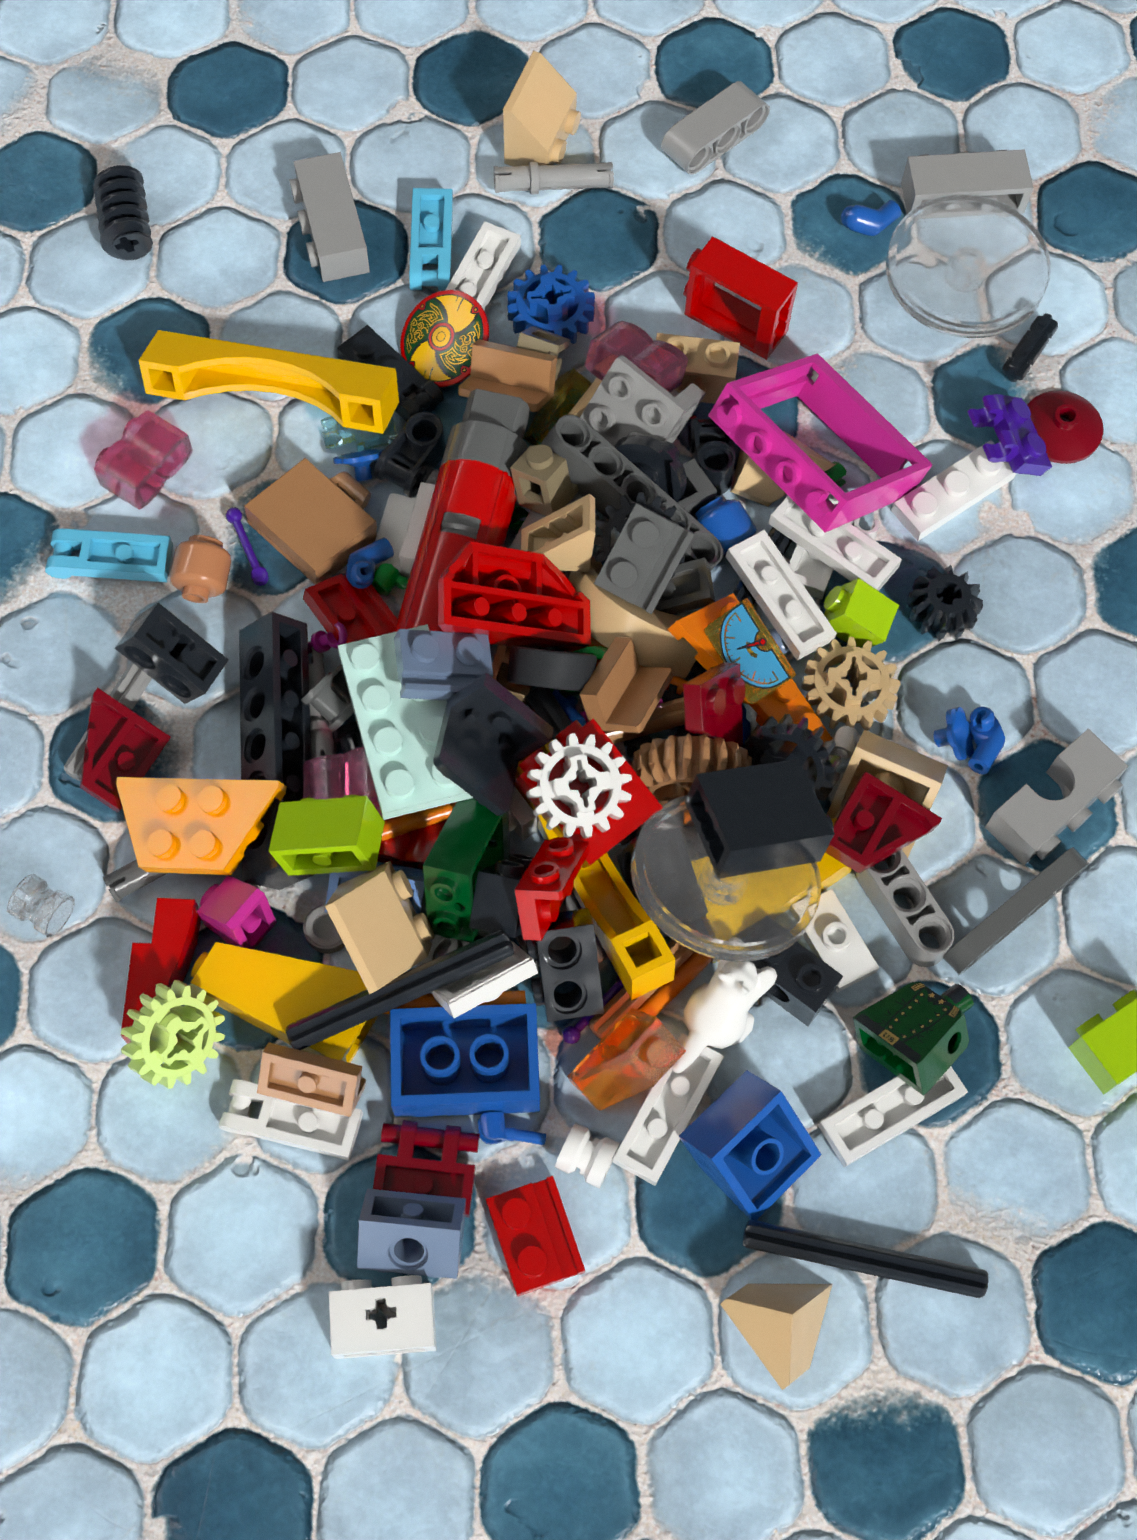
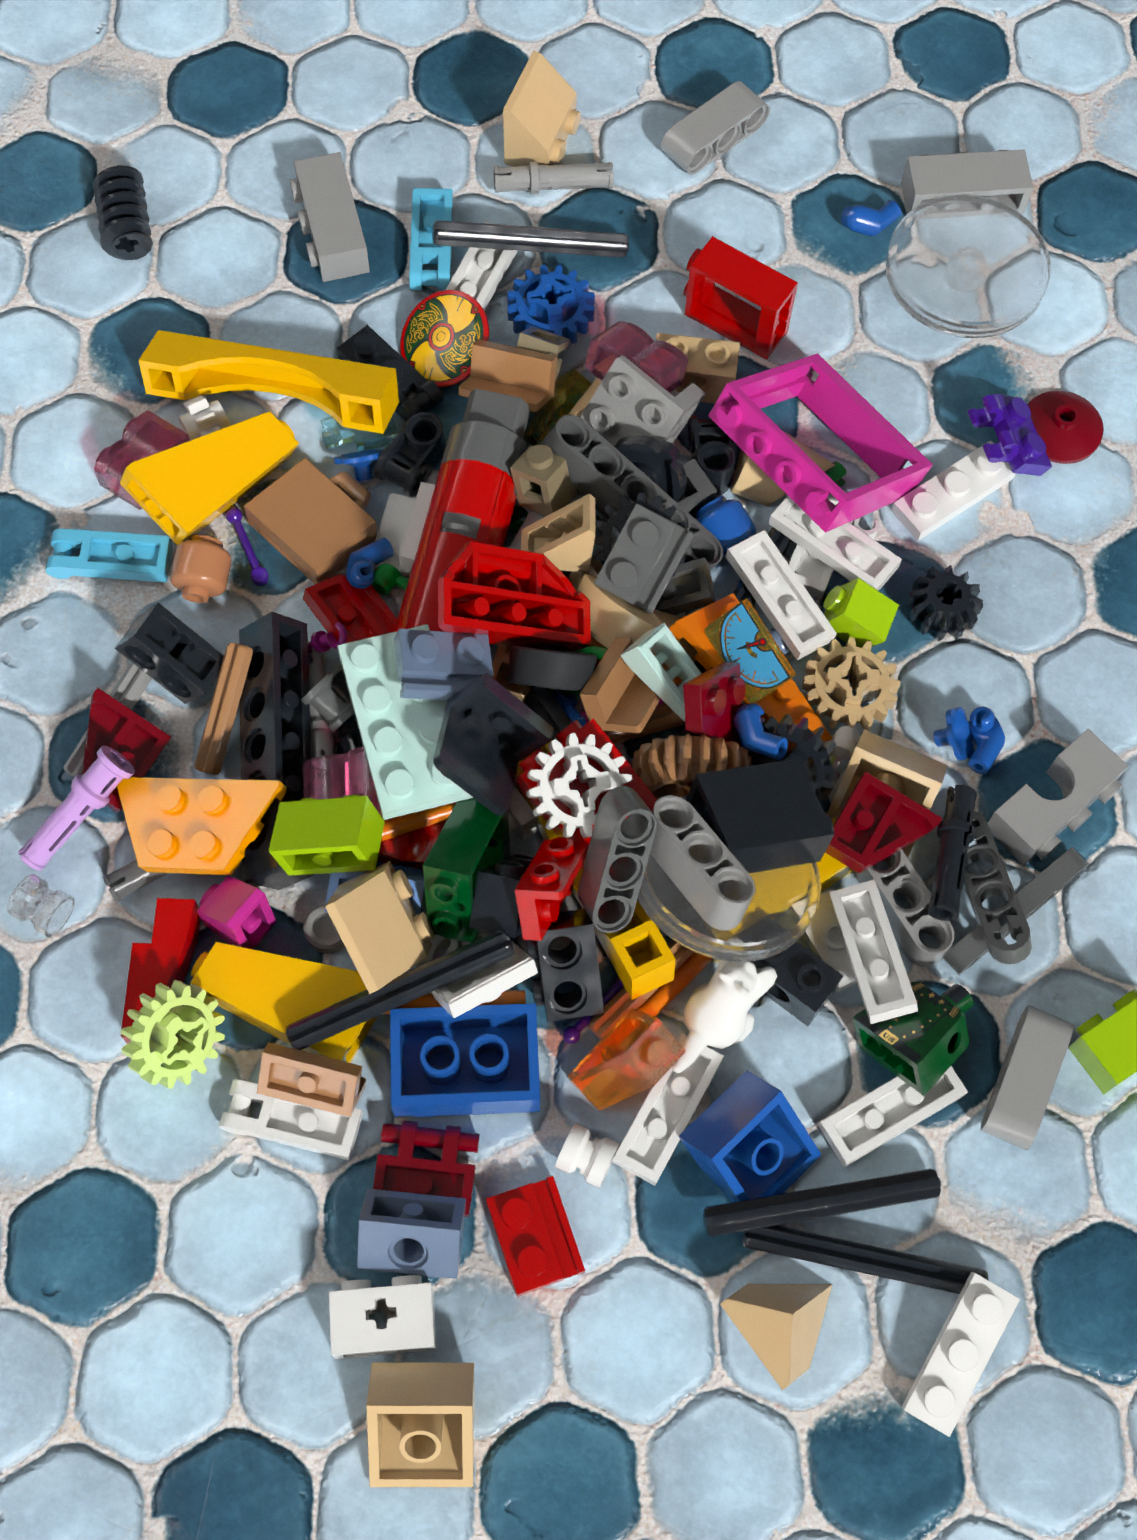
blue hand [478,1112,546,1145] -> none
black axle [1002,313,1058,382] -> none
none -> lavender pin [18,746,135,871]
none -> yellow slope [120,411,299,546]
none -> white gear [178,395,230,441]
none -> medium nougat axle [194,643,253,775]
none -> tan slope [366,1362,475,1487]
none -> black axle [432,220,629,258]
none -> dark grey beam [578,786,657,933]
none -> light aqua slope [620,623,702,722]
none -> light grey beam [650,795,756,931]
none -> black axle [703,1168,941,1237]
none -> blue arm [733,703,788,760]
none -> white plate [829,879,918,1024]
none -> white plate [901,1272,1020,1437]
none -> black pin [928,785,977,921]
none -> dark grey beam [963,811,1032,964]
none -> light grey beam [980,1005,1074,1150]

